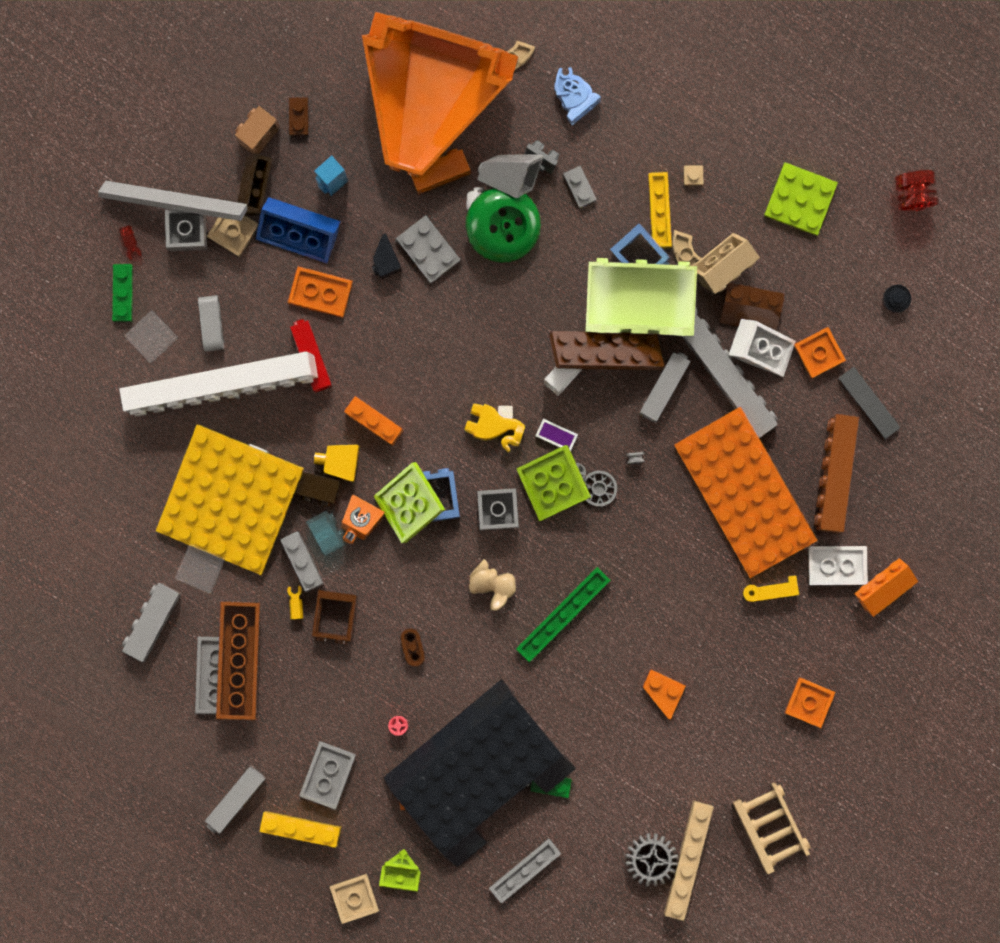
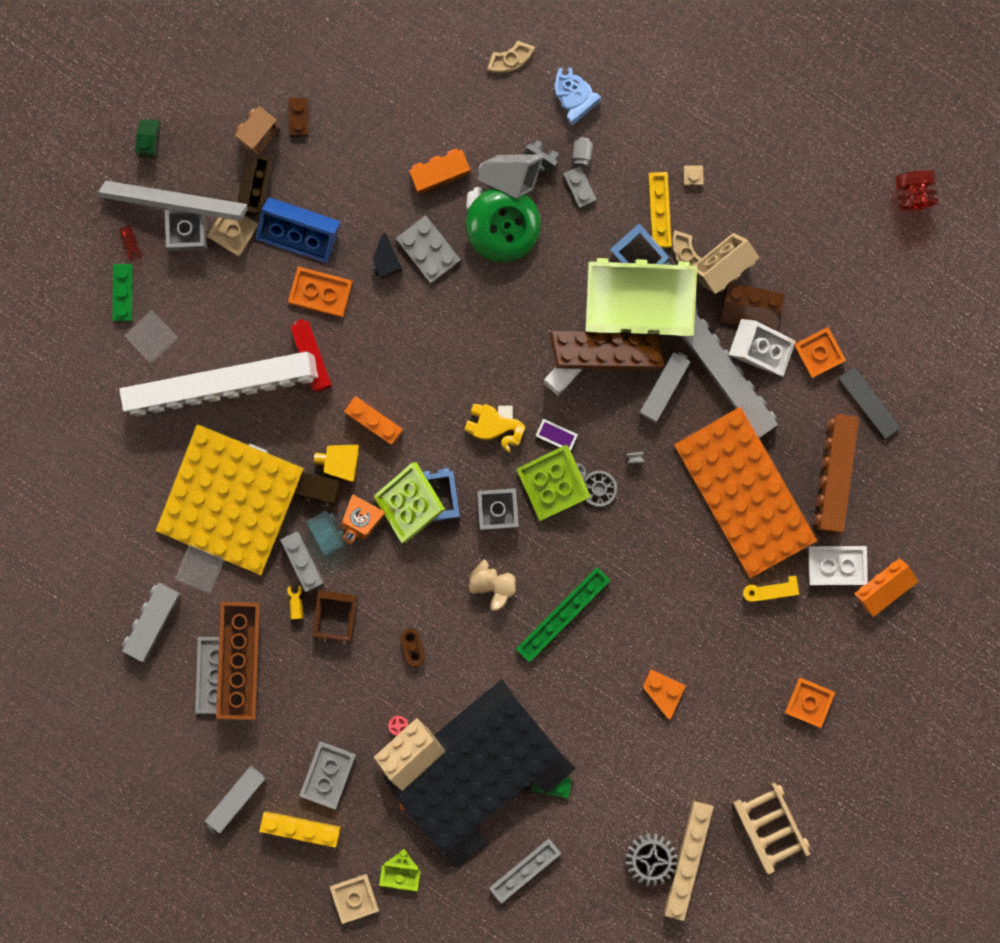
light grey beam [198,295,224,352] -> none
dark azure brick [315,156,348,196] -> none
orange piece [362,12,519,177] -> none
lime plate [764,162,838,236] -> none
black plate [882,284,912,313] -> none
none -> dark green slope [135,119,160,158]
none -> tan brick [374,718,445,791]
none -> light grey brick [572,137,593,167]

